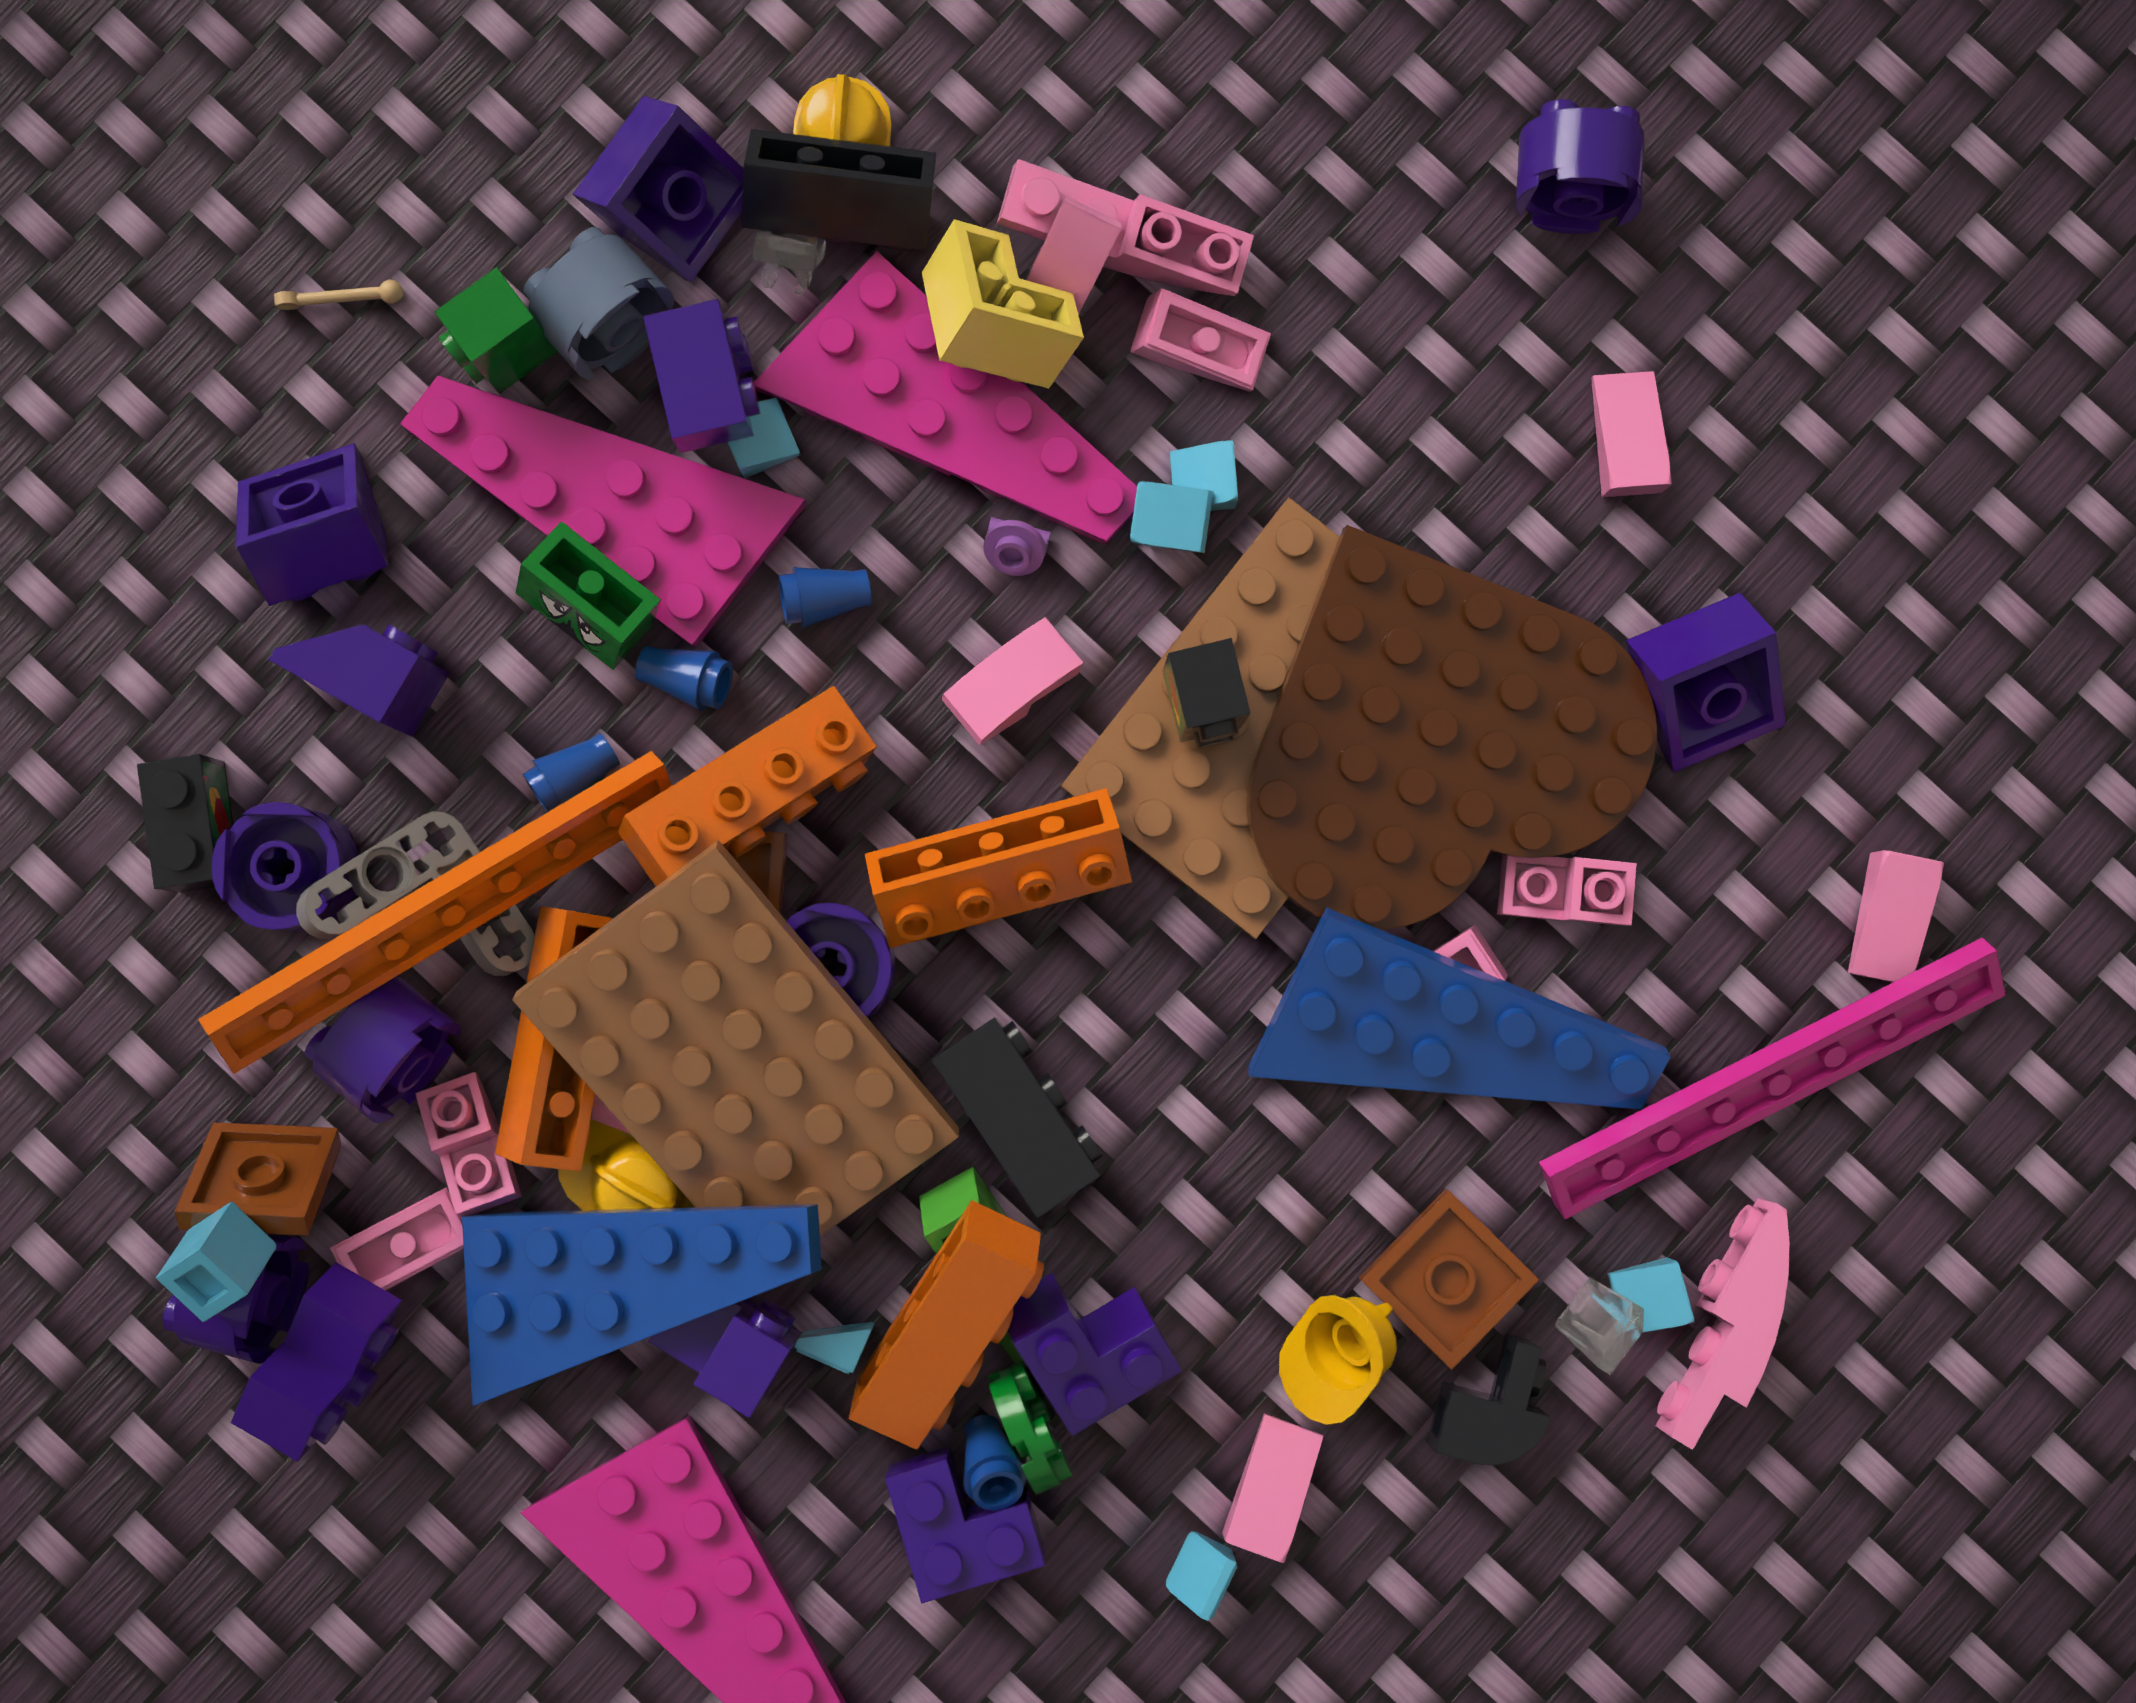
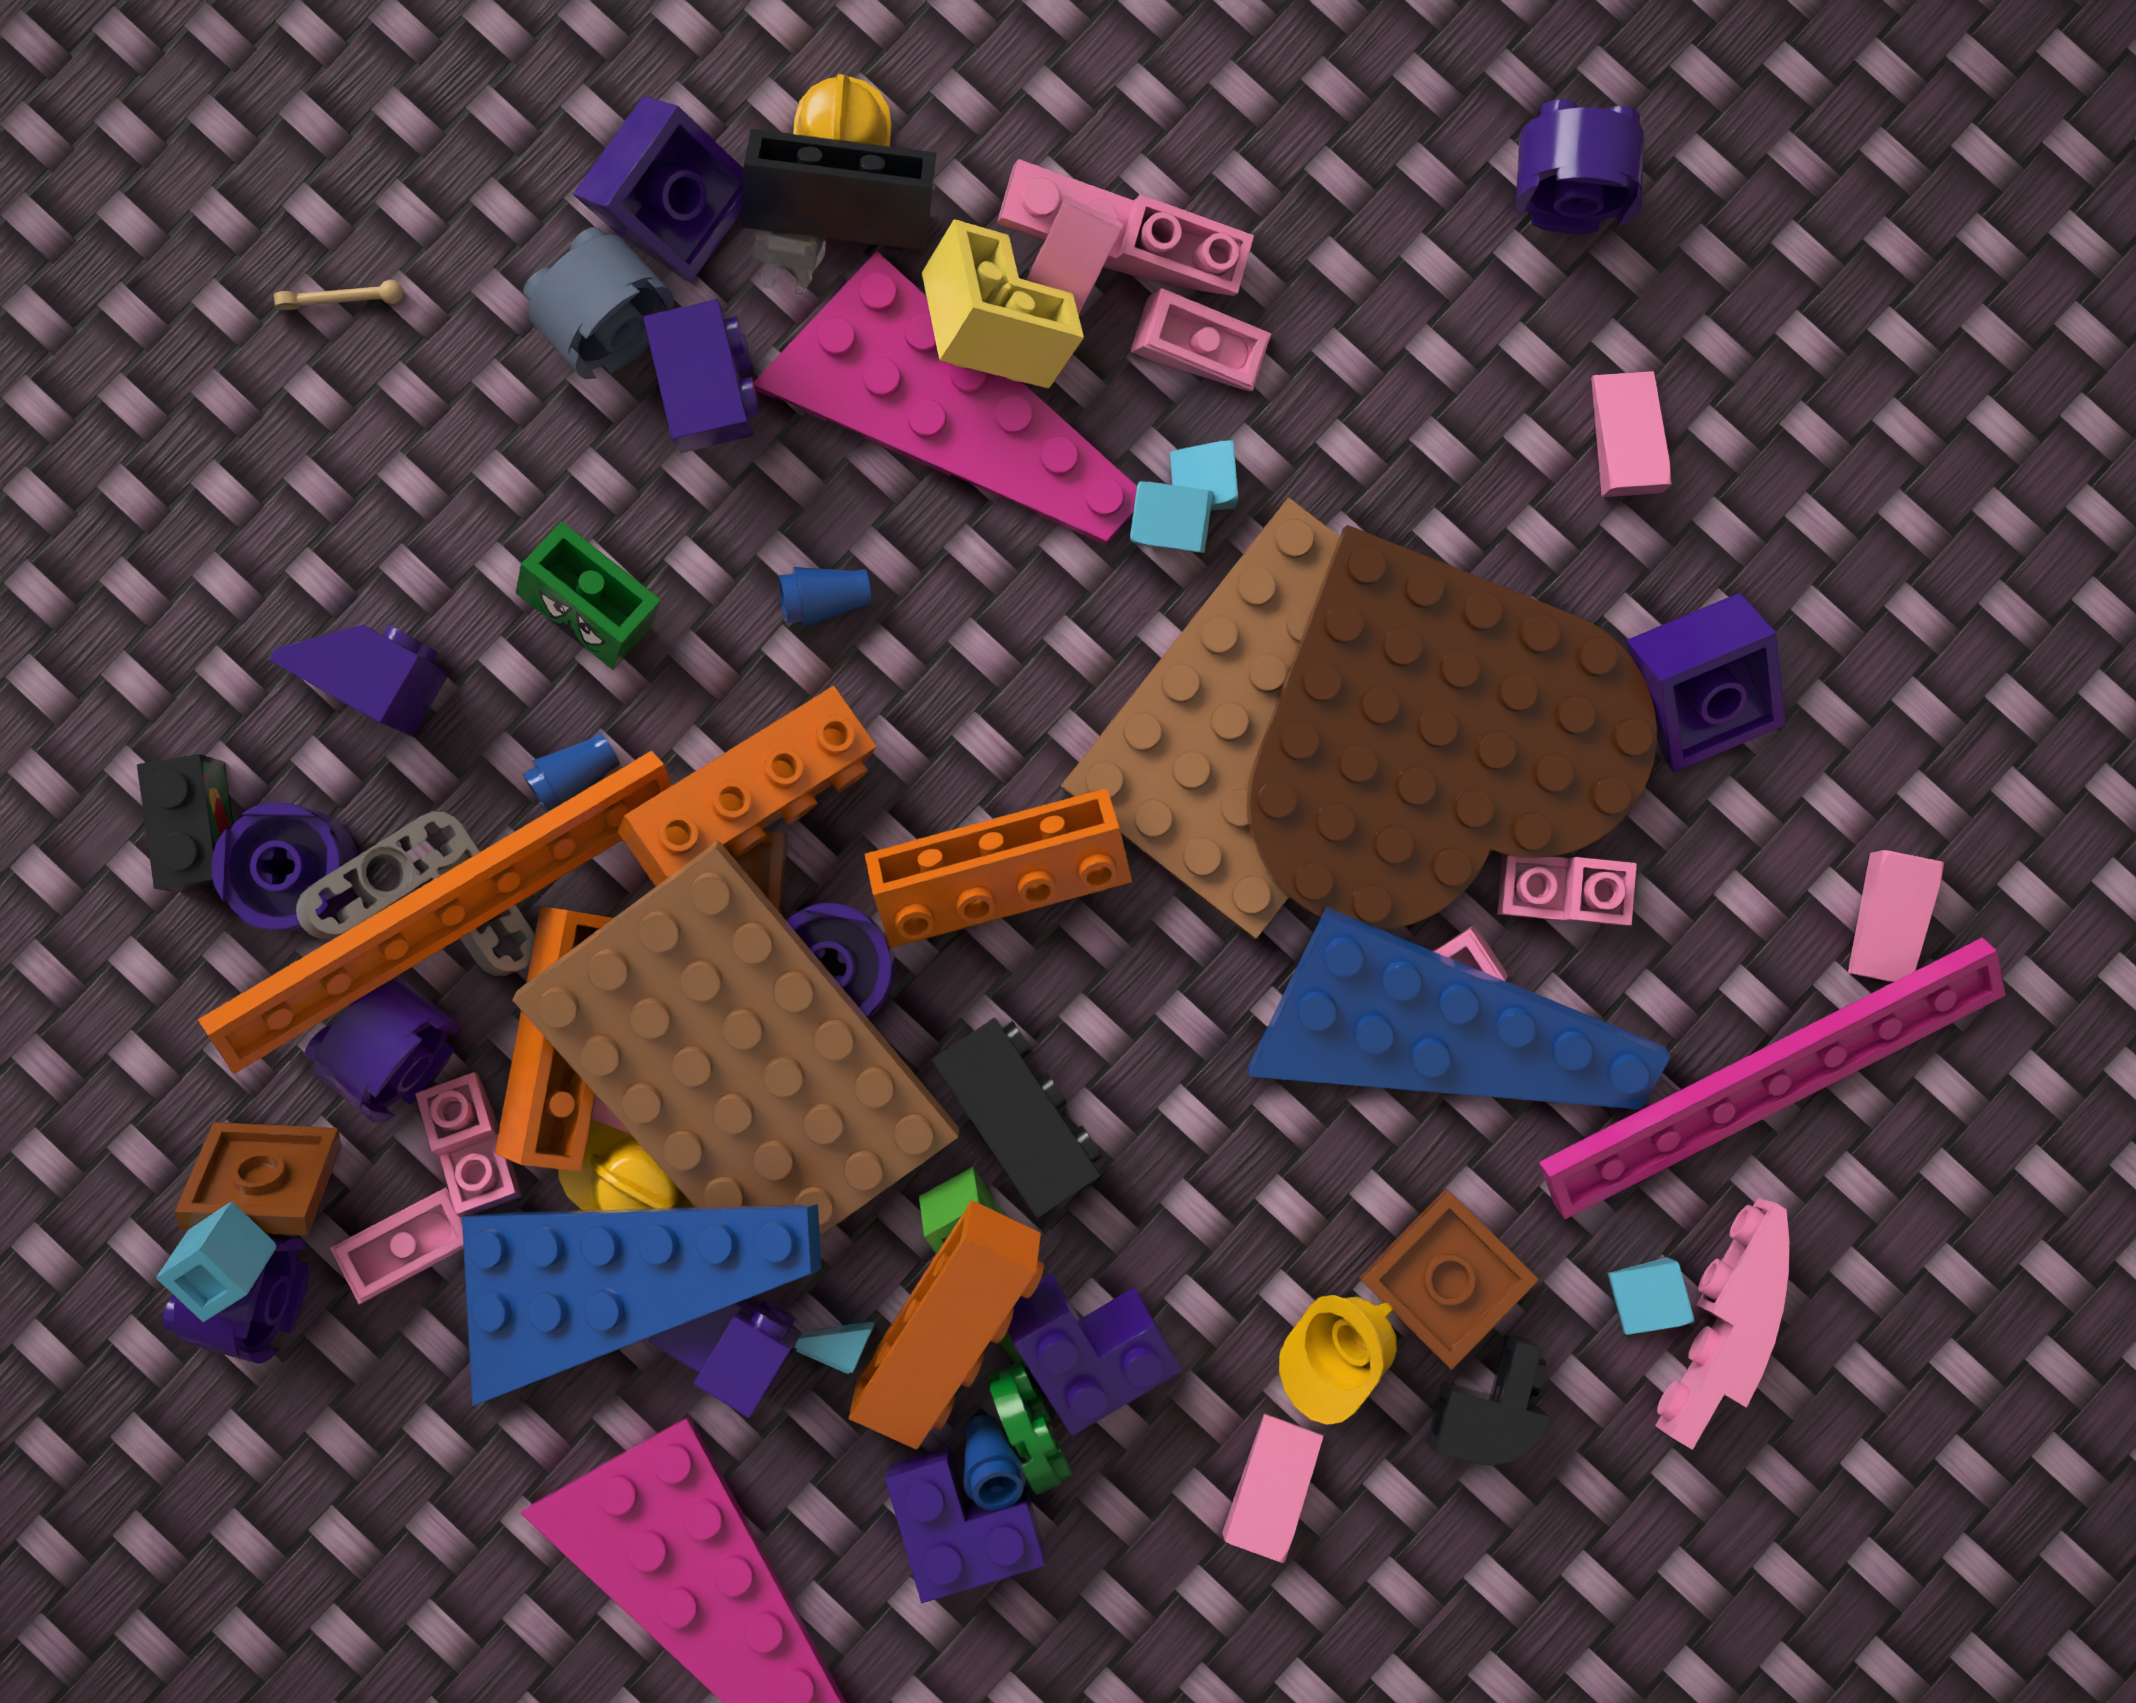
dark purple brick [231,1262,402,1462] -> none
dark purple slope [236,443,388,606] -> none
dark pink wing [400,376,807,649] -> none
green brick [434,267,558,394] -> none
blue cone [635,645,733,711] -> none
medium azure slope [728,398,801,478] -> none
bright pink slope [942,617,1084,746] -> none
medium lavender plate [983,517,1051,576] -> none
black brick [1163,638,1250,749] -> none
medium azure slope [1166,1531,1238,1621] -> none
clear slope [1555,1277,1644,1375] -> none

